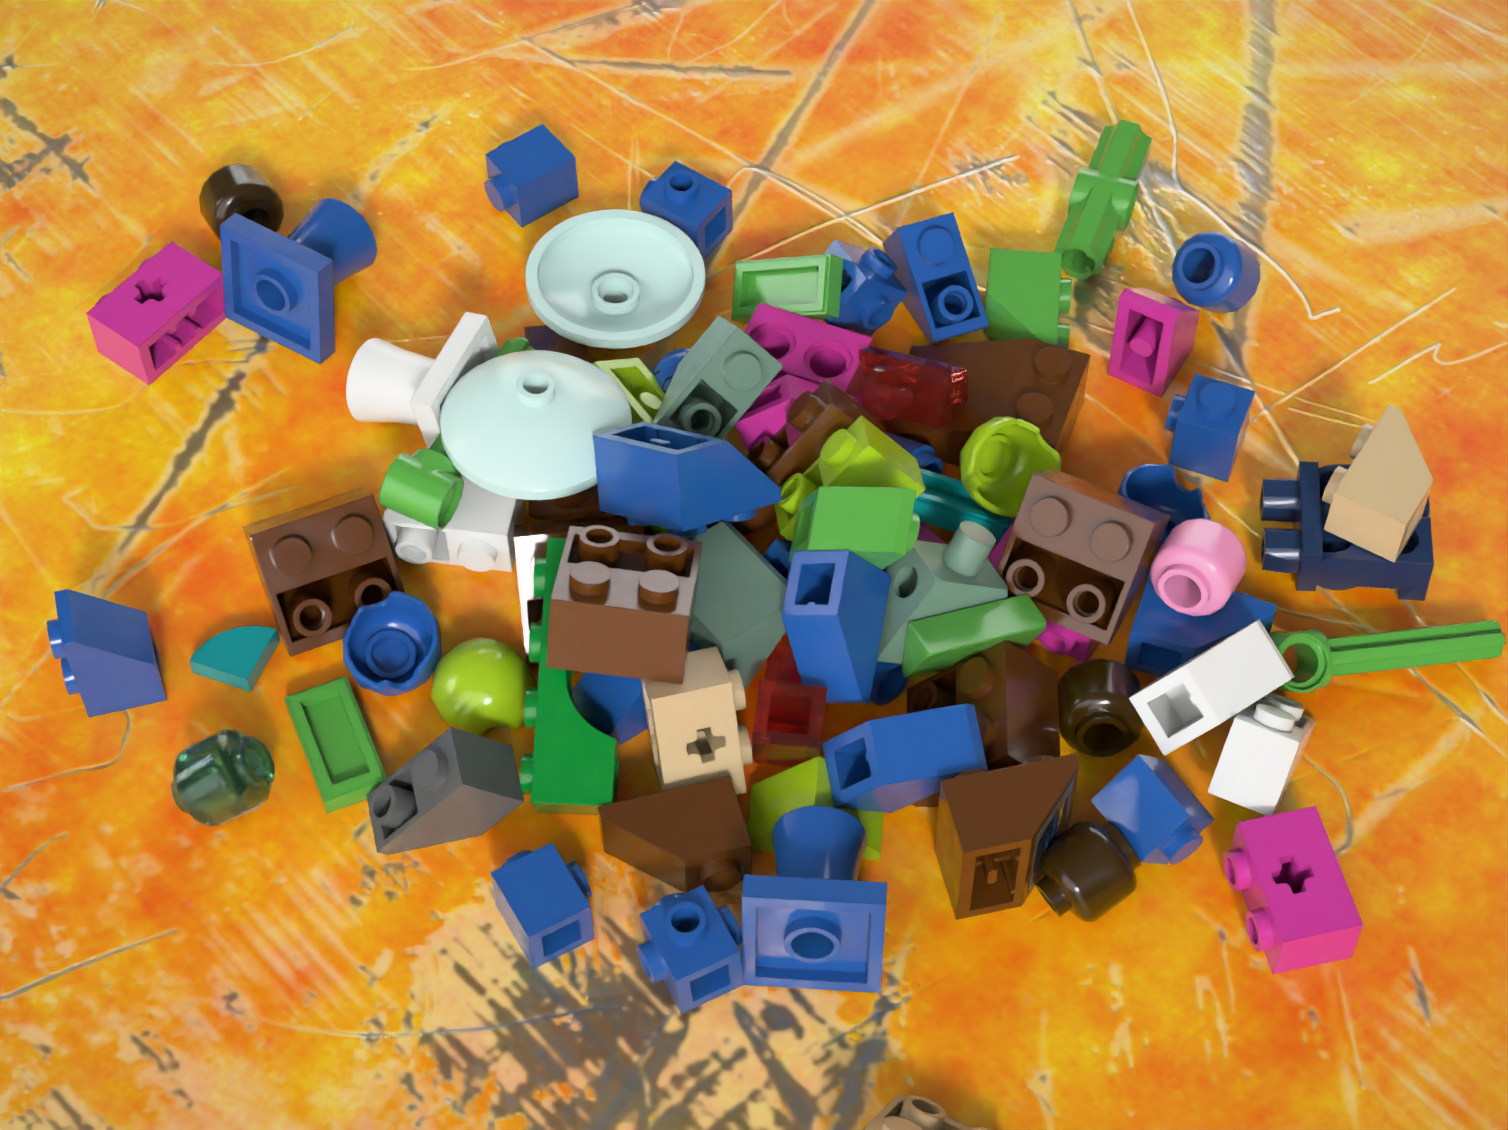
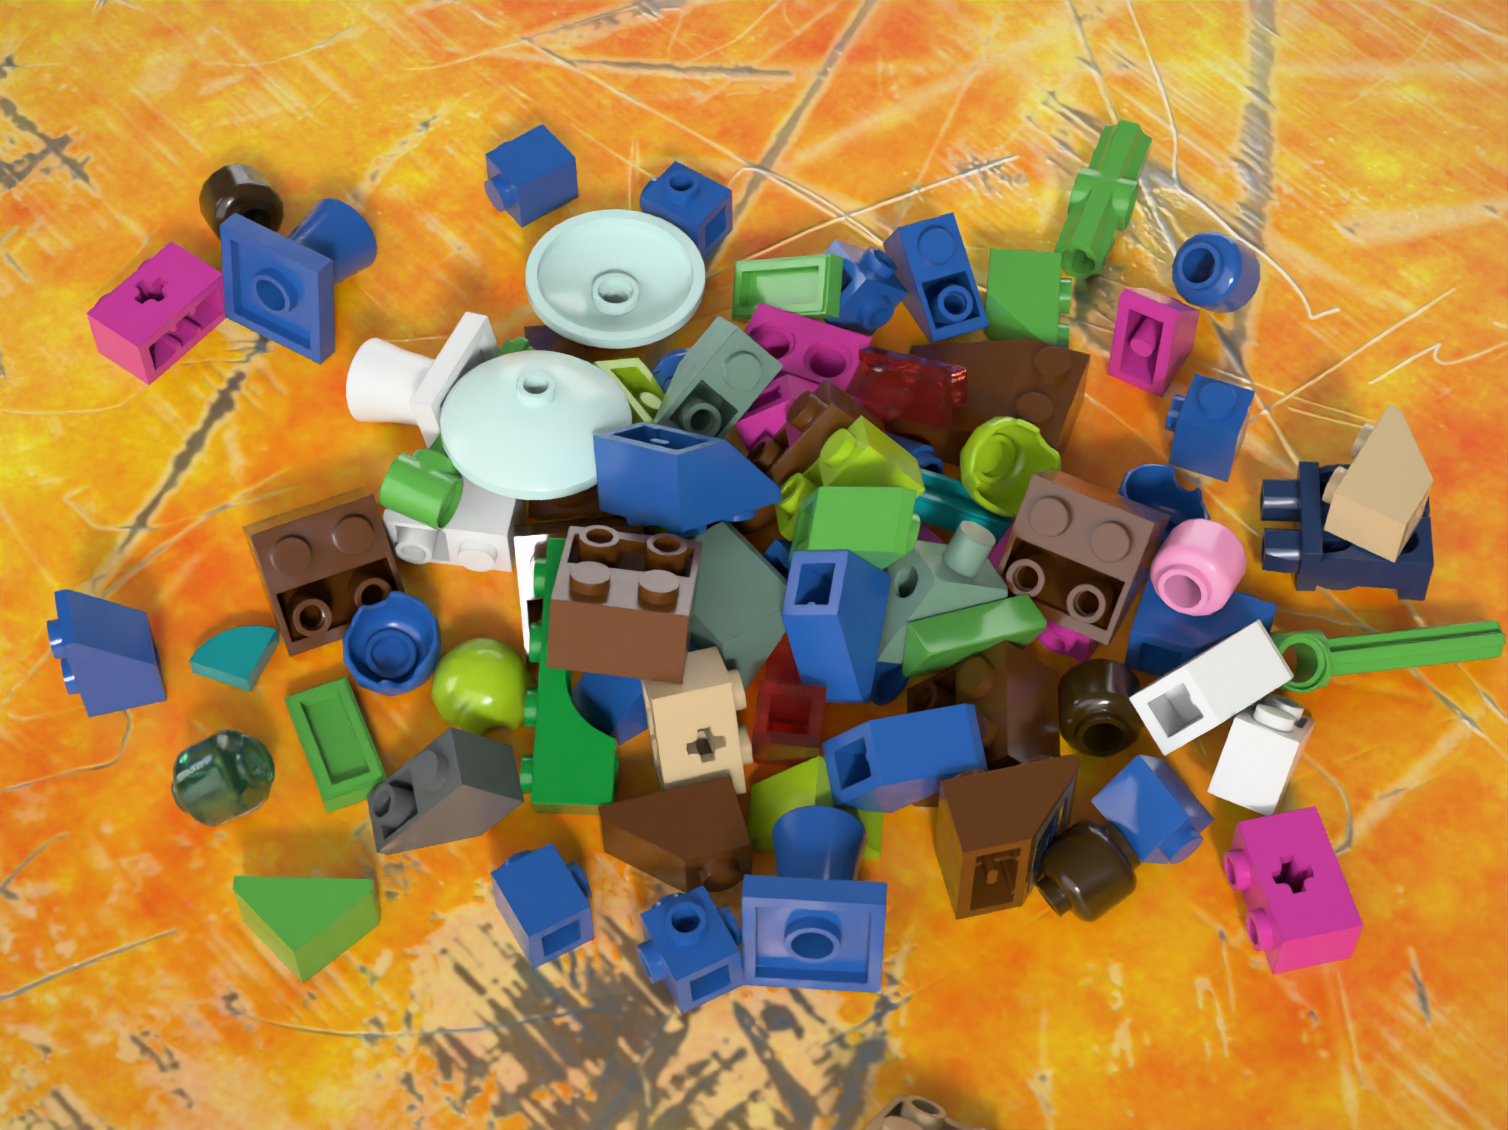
none -> bright green slope [232,876,381,984]

